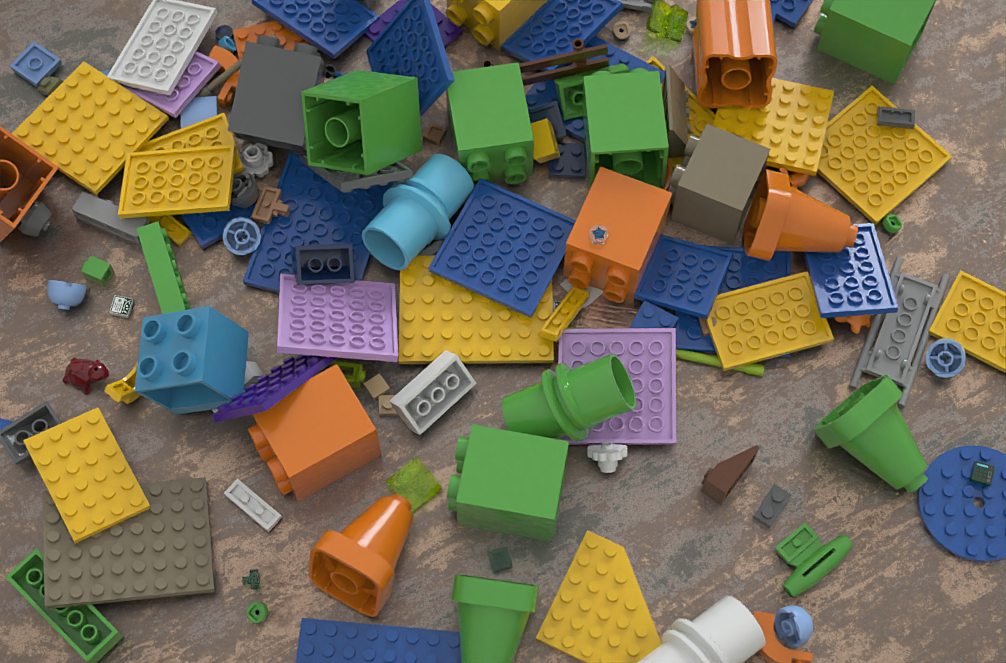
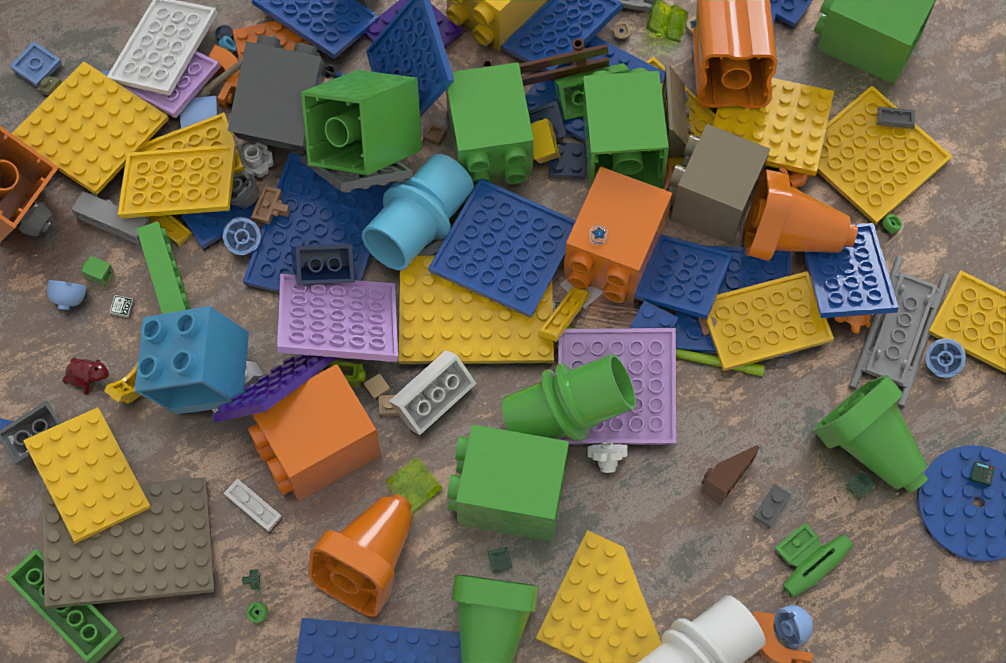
none -> clear green plate [846,471,875,500]

